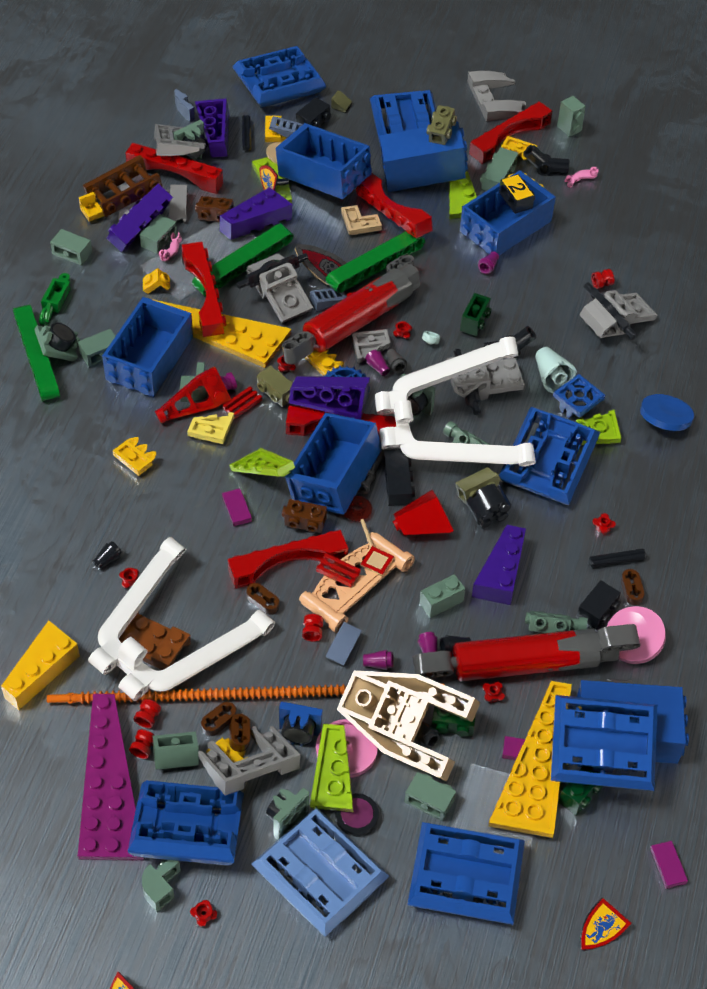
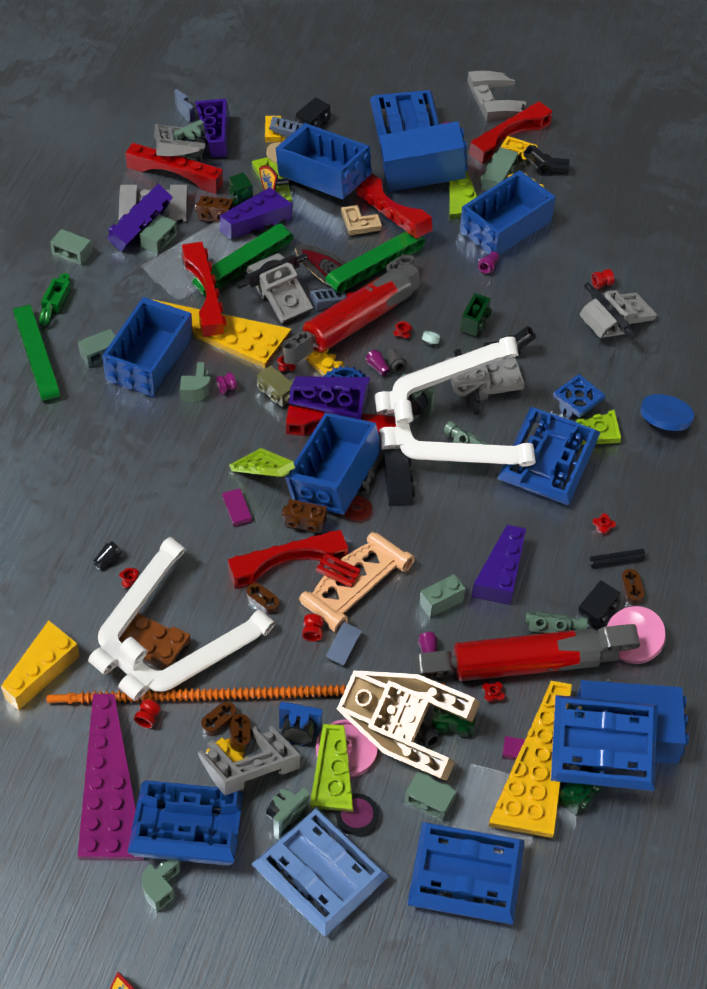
piece [34,323,80,362] -> none
yellow bracket [79,192,104,222] -> none
reddish brown fence [83,155,163,217] -> none
yellow plate [113,437,156,476] -> none
red wheel [129,729,155,759] -> none
yellow bracket [143,268,170,294] -> none
sand green brick [153,732,199,770] -> none
red plate [155,366,231,424] -> none
bright pink arm [159,232,182,262] -> none
light yellow wing [187,412,234,444] -> none
red plate [190,900,217,927] -> none
red tile [223,386,262,419] -> none
blue piece [233,46,326,108] -> none
black axle [242,115,251,152] -> none
olive slope [331,90,352,112] -> none
light grey wing [352,329,390,363] -> none
piece [360,519,394,576] -> none
magenta cone [363,650,394,670] -> none
red slope [392,490,454,535] -> none
olive brick [426,105,457,145] -> none
black cone [440,635,471,654] -> none
olive brick [455,467,500,504] -> none
black brick [466,484,511,528] -> none
brick [499,174,535,214] -> none
light aqua cone [535,347,577,393] -> none
sand green brick [557,96,586,137] -> none
bright pink arm [564,167,599,188] -> none
shield [580,897,632,950] -> none
magenta tile [650,841,688,889] -> none
none -> dark green brick [229,172,253,207]

